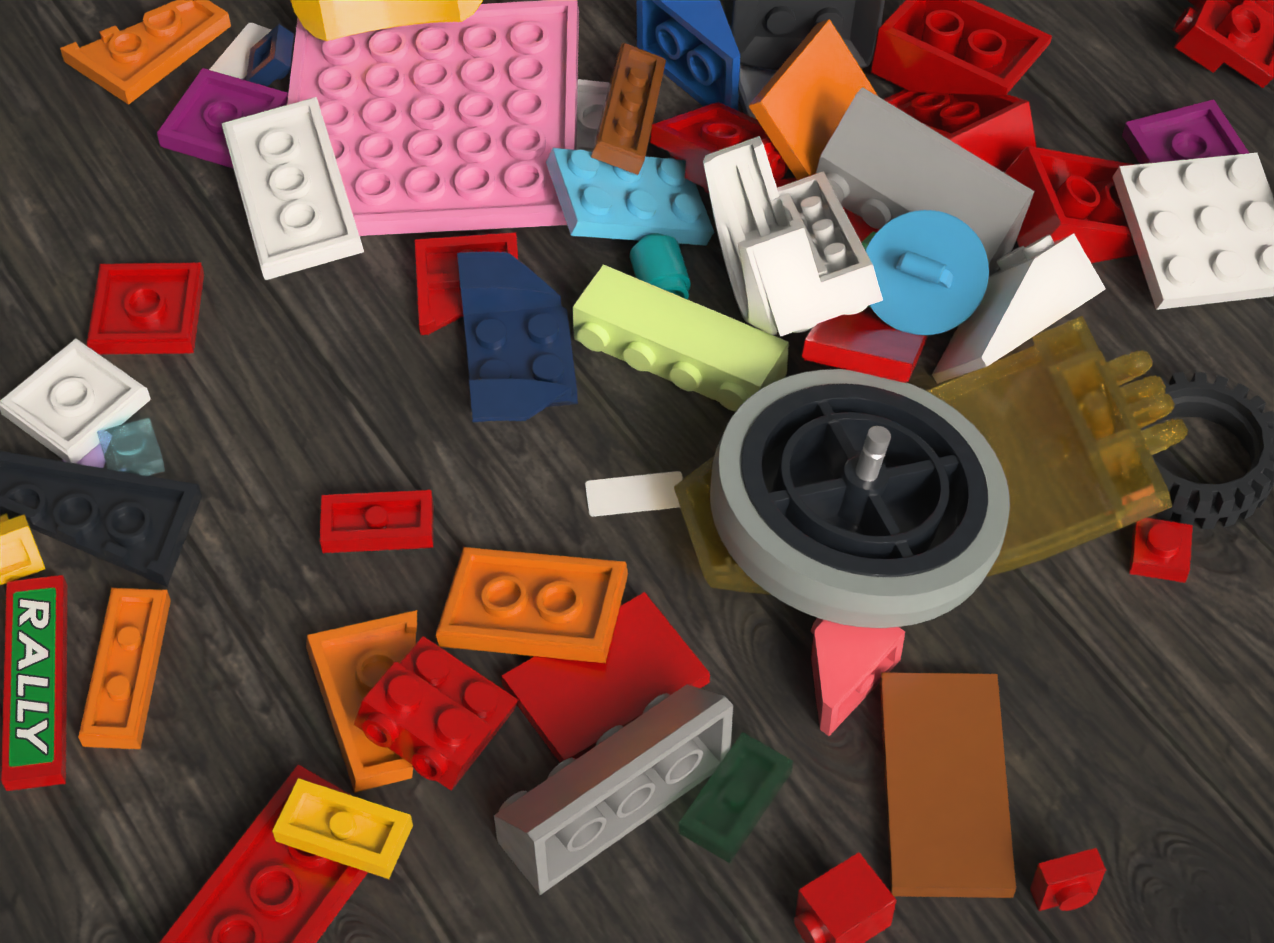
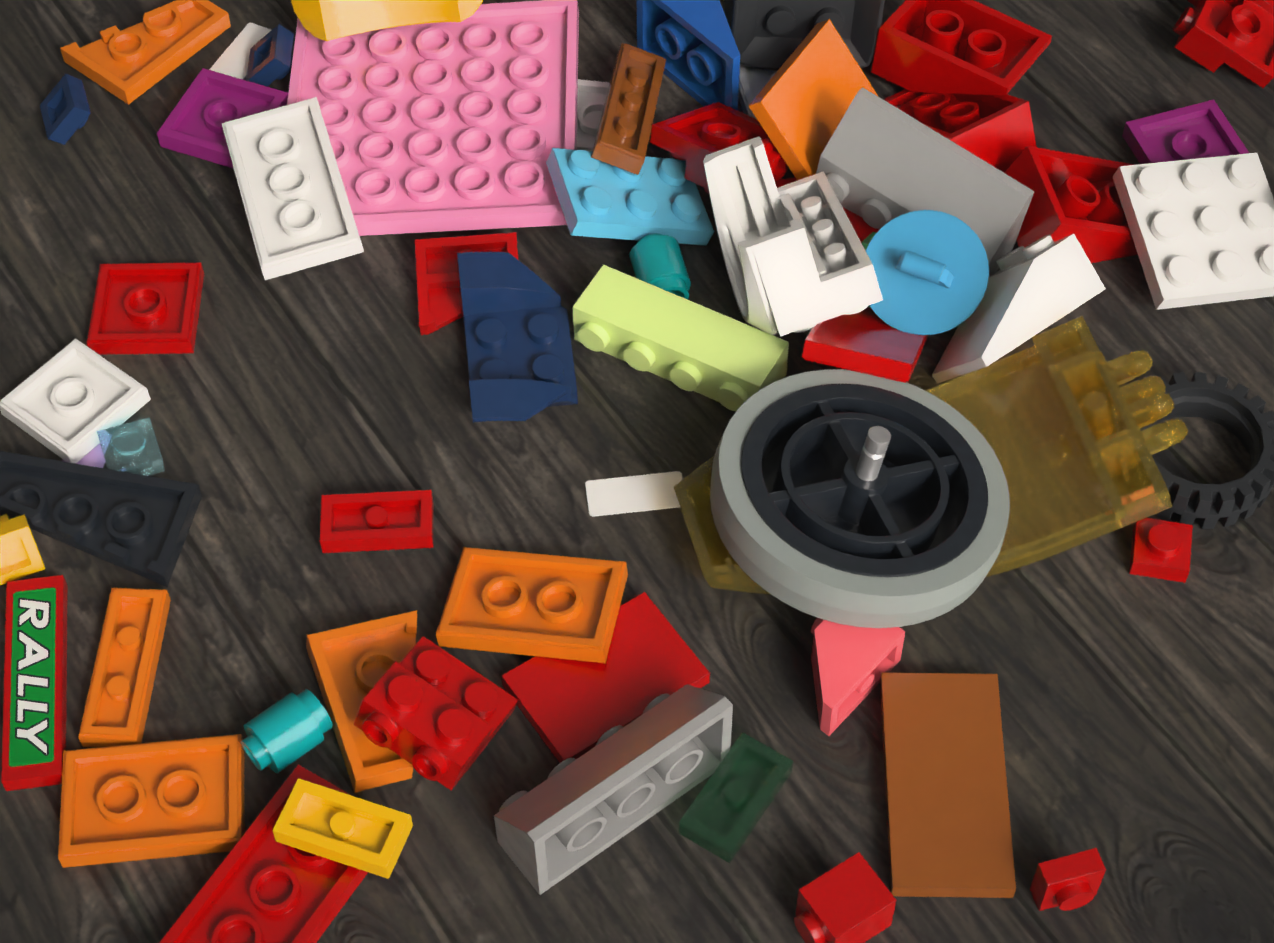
none -> dark blue plate [40,73,91,145]
none -> orange tile [58,734,245,868]
none -> teal brick [241,689,333,773]

